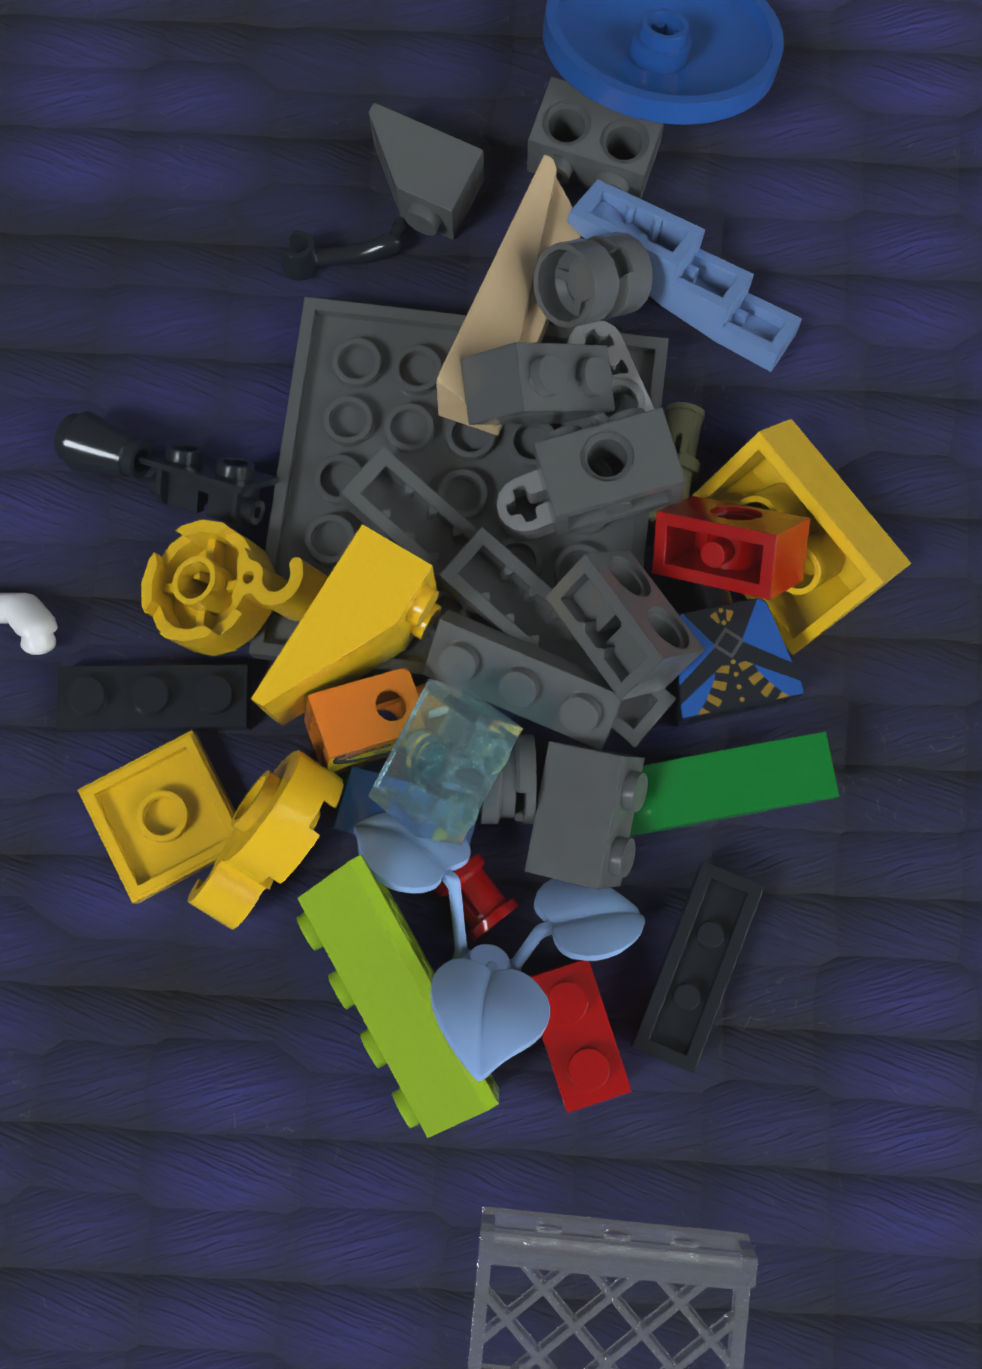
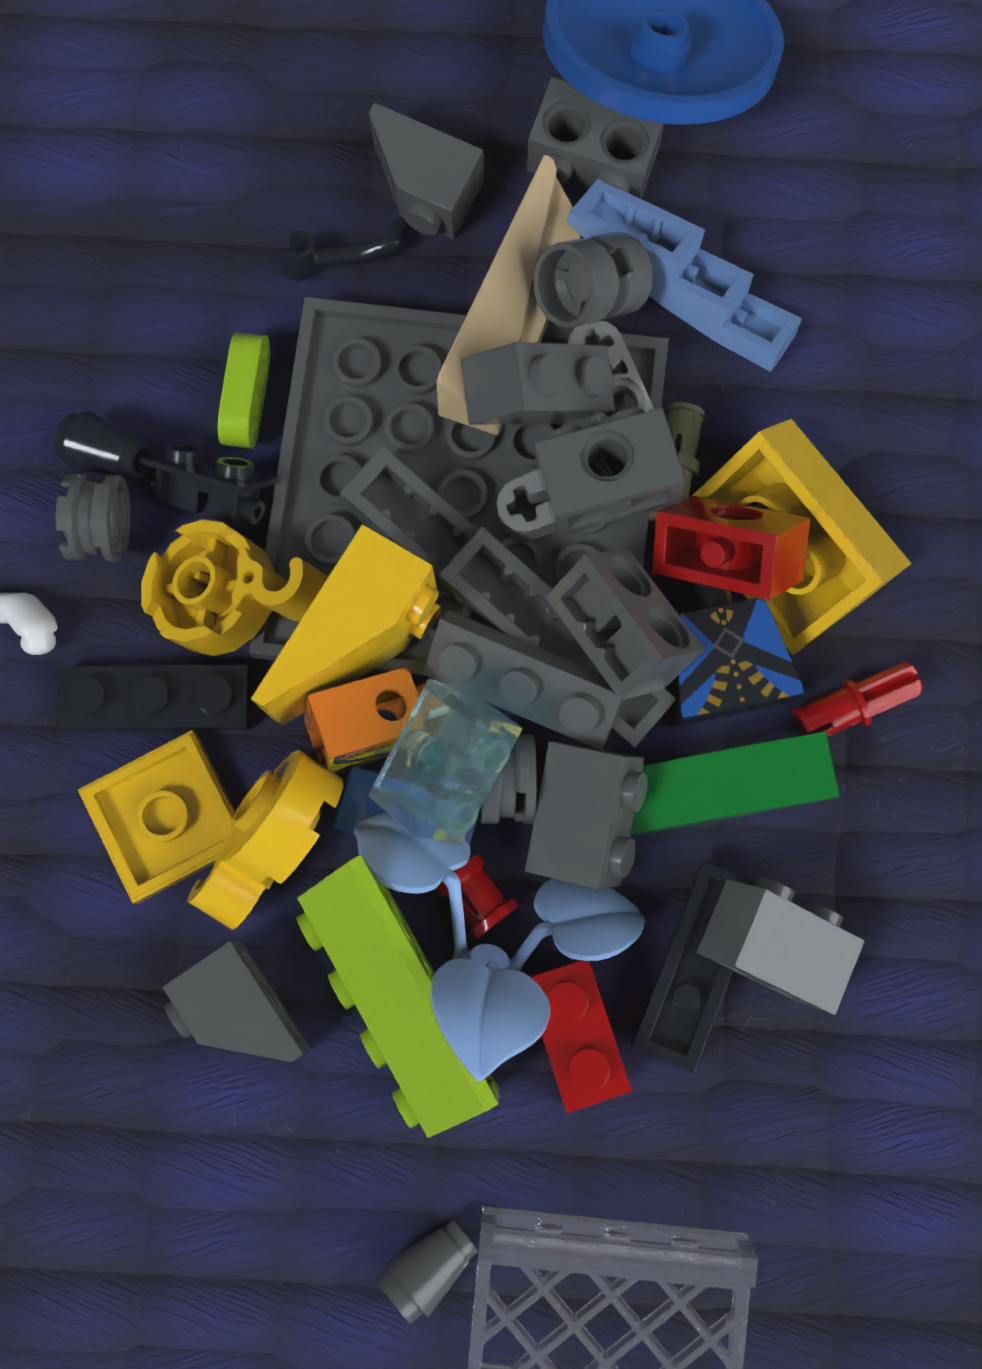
none -> dark grey wheel [55,473,131,563]
none -> dark grey slope [162,941,311,1062]
none -> lime beam [218,332,270,449]
none -> dark grey cone [376,1219,479,1325]
none -> brick [696,876,865,1015]
none -> red axle [792,662,923,737]

